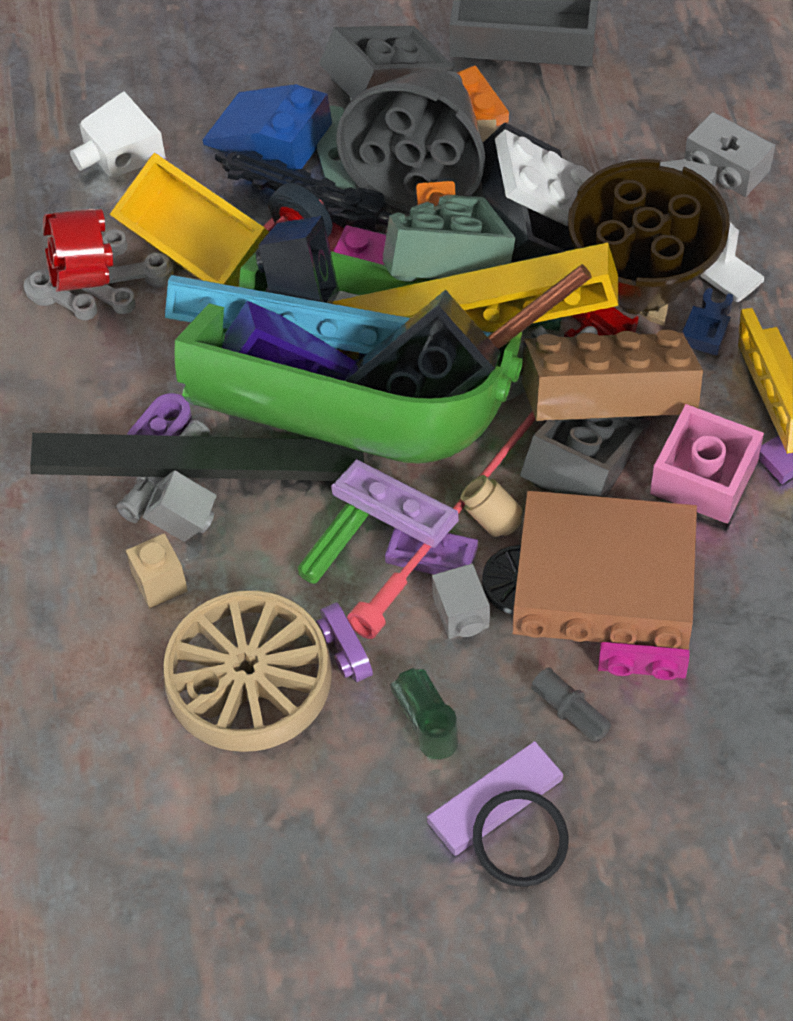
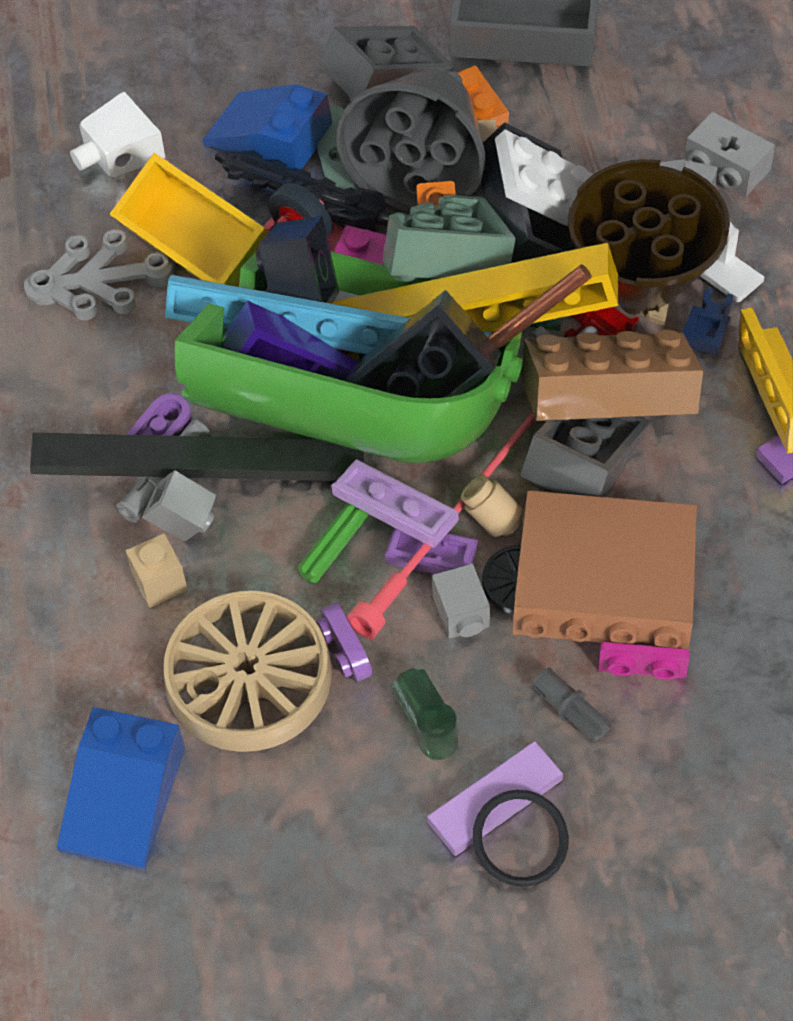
red brick [43,208,113,292] -> none
bright pink brick [650,404,764,524] -> none
none -> blue slope [57,707,185,870]

